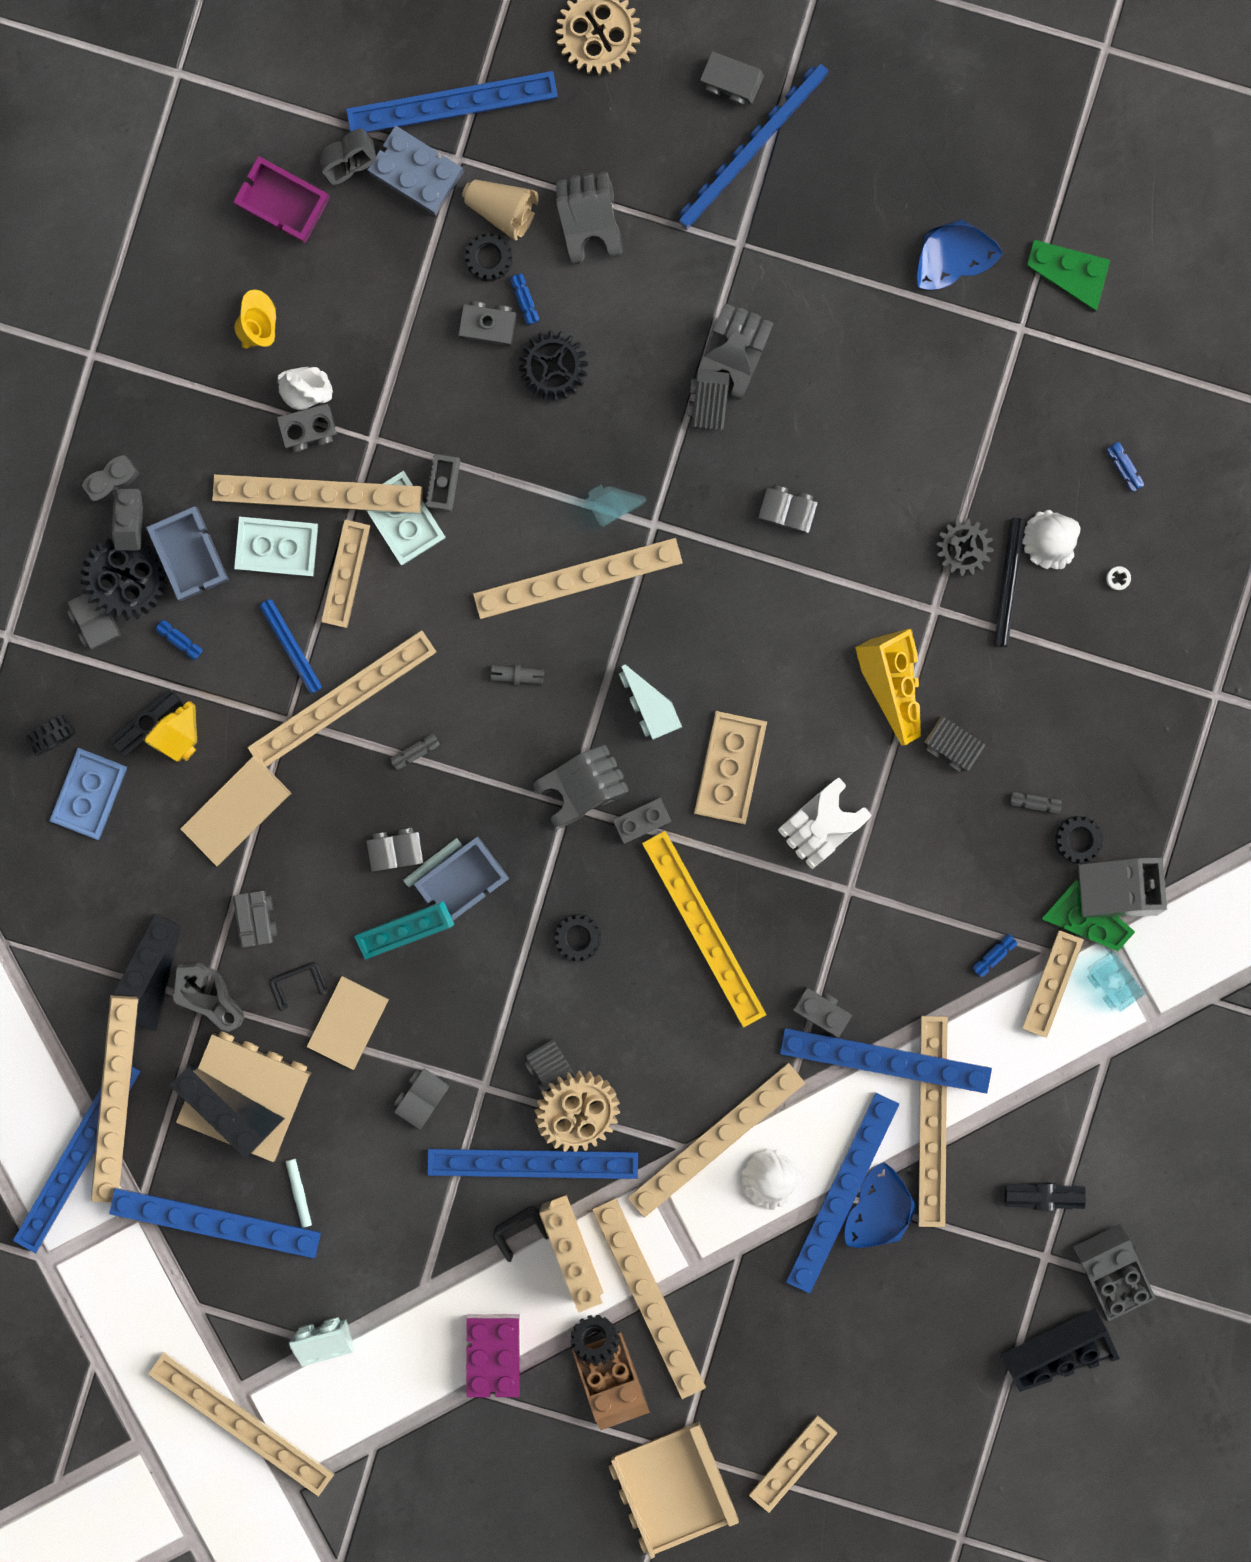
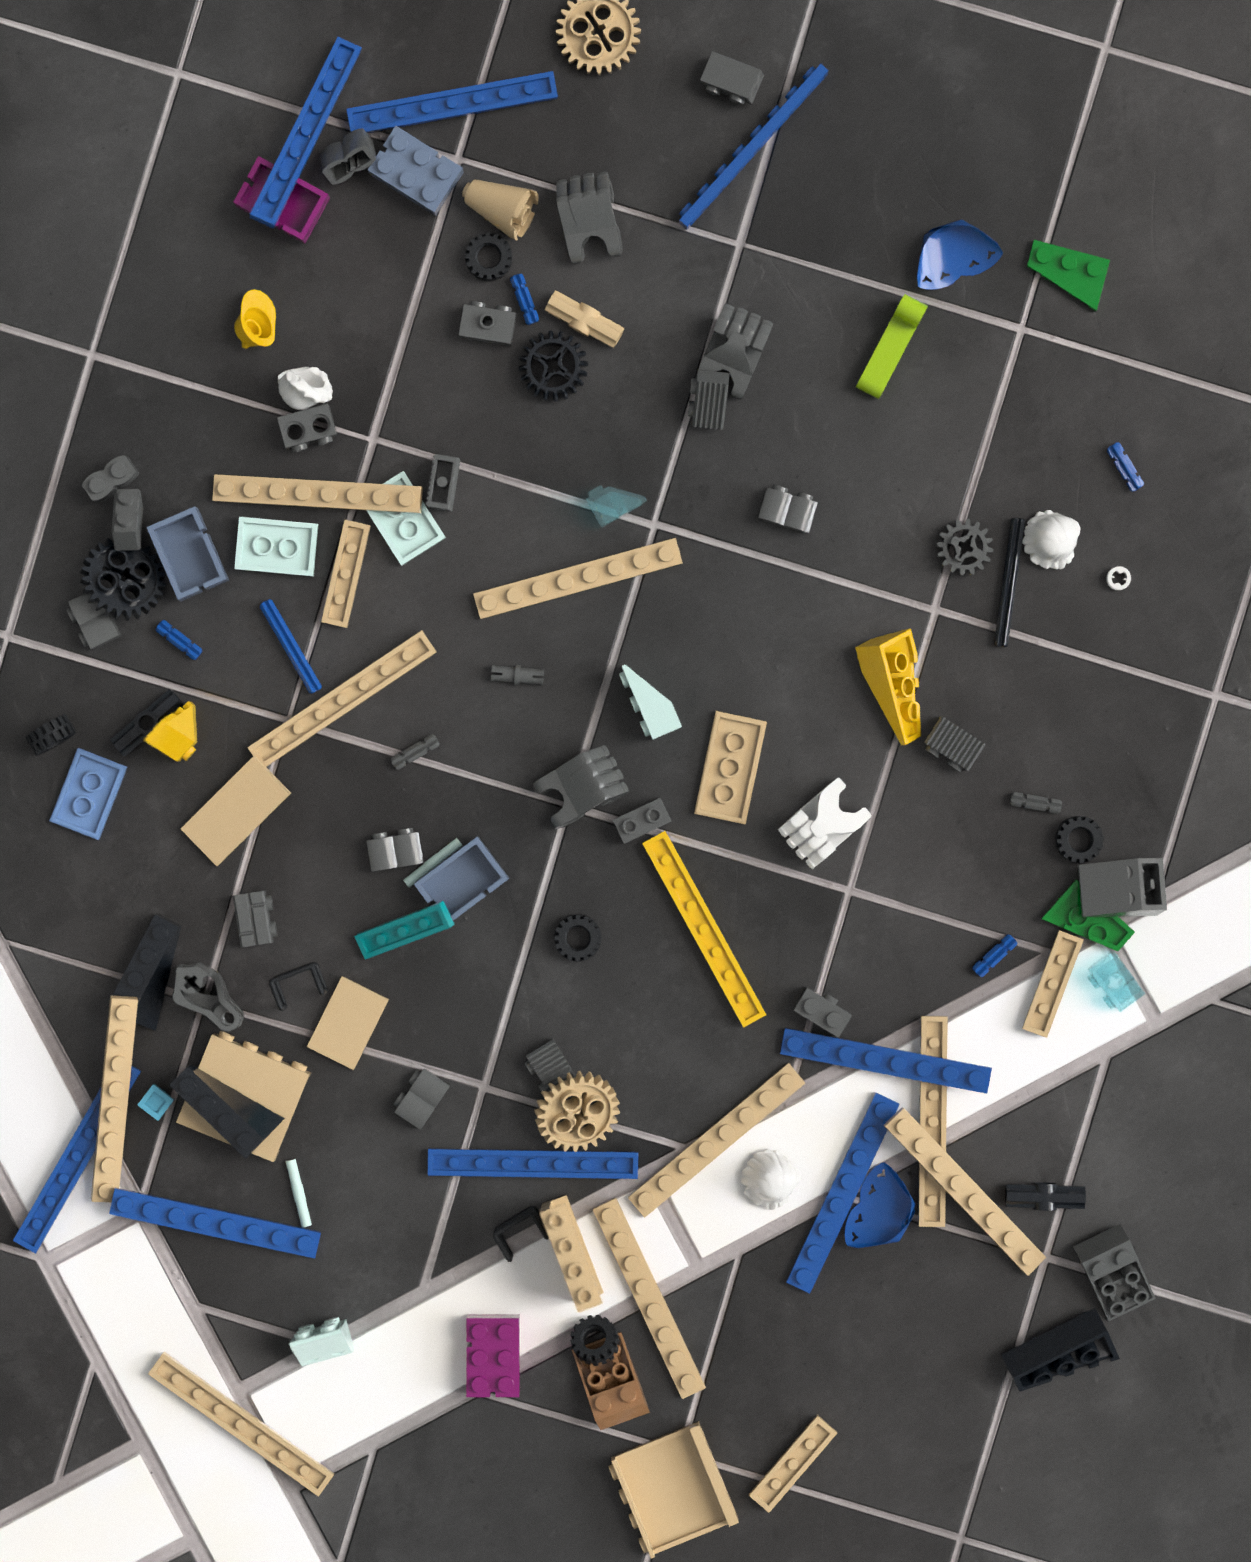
none -> medium azure tile [137,1083,175,1121]
none -> blue plate [250,37,362,229]
none -> tan piece [545,290,624,349]
none -> lime beam [856,294,928,399]
none -> tan plate [883,1107,1046,1276]

